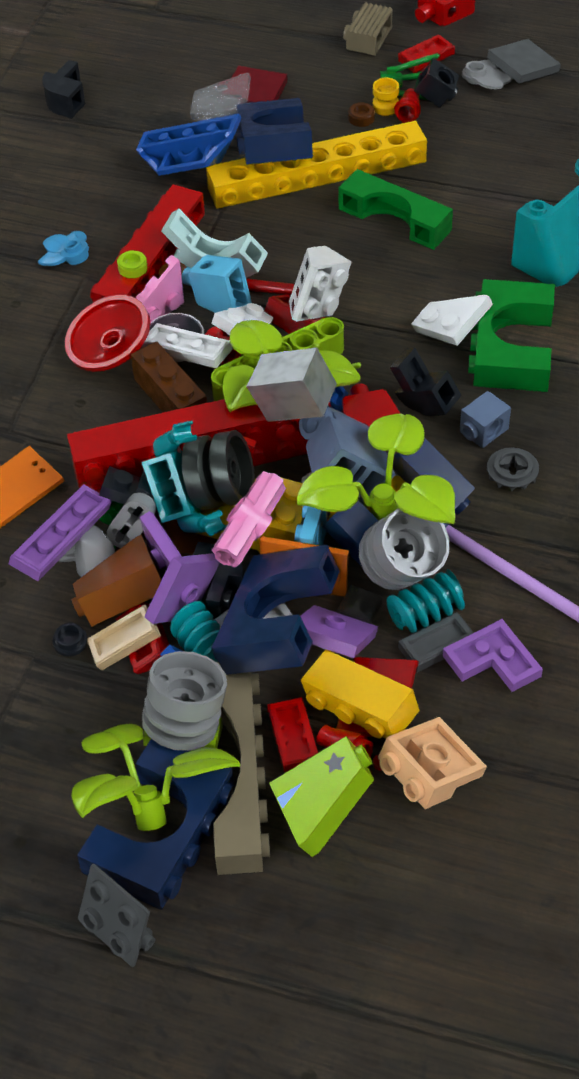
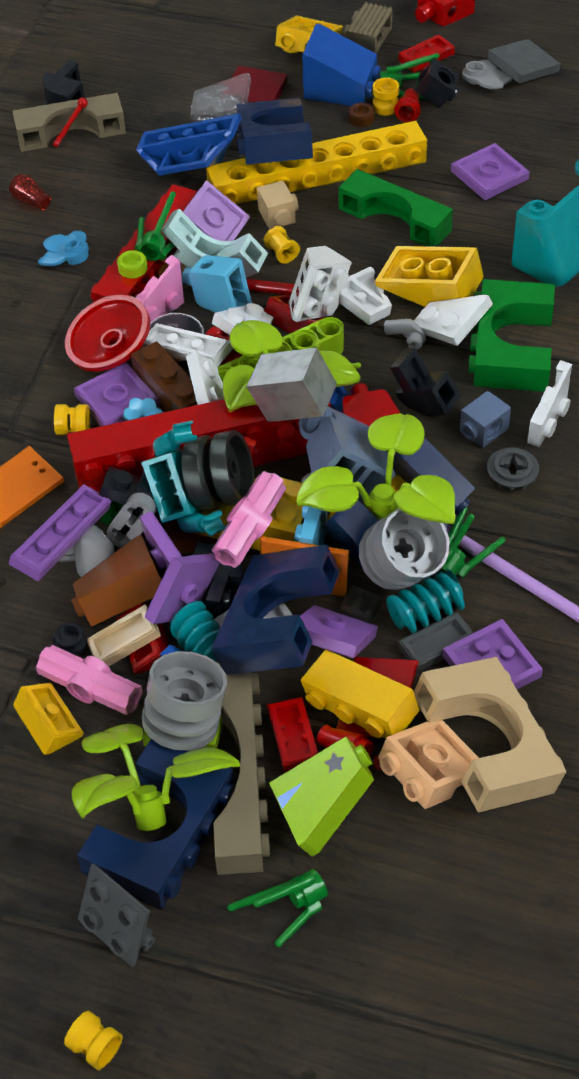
none -> clear red cone [9,174,51,210]
none -> dark tan arch [12,93,126,152]
none -> yellow slope [13,683,84,755]
none -> bright pink piece [36,645,143,715]
none -> red hinge [53,98,88,148]
none -> yellow wheel [54,404,90,435]
none -> yellow wheel [64,1011,123,1070]
none -> medium lavender plate [74,362,160,426]
none -> medium azure plant [123,398,163,421]
none -> green plant [134,191,176,261]
none -> lavender tile [183,180,251,241]
none -> white wing [186,351,224,405]
none -> green plant [227,869,328,947]
none -> tan brick [257,181,299,230]
none -> yellow bush [263,226,300,264]
none -> yellow plate [275,15,343,53]
none -> blue slope [303,24,381,106]
none -> white wing [339,267,392,325]
none -> yellow slope [374,246,484,307]
none -> light grey arm [384,319,426,350]
none -> tan arch [414,657,567,813]
none -> green plant [437,507,506,579]
none -> medium lavender plate [451,143,529,200]
none -> white wing [527,360,572,447]

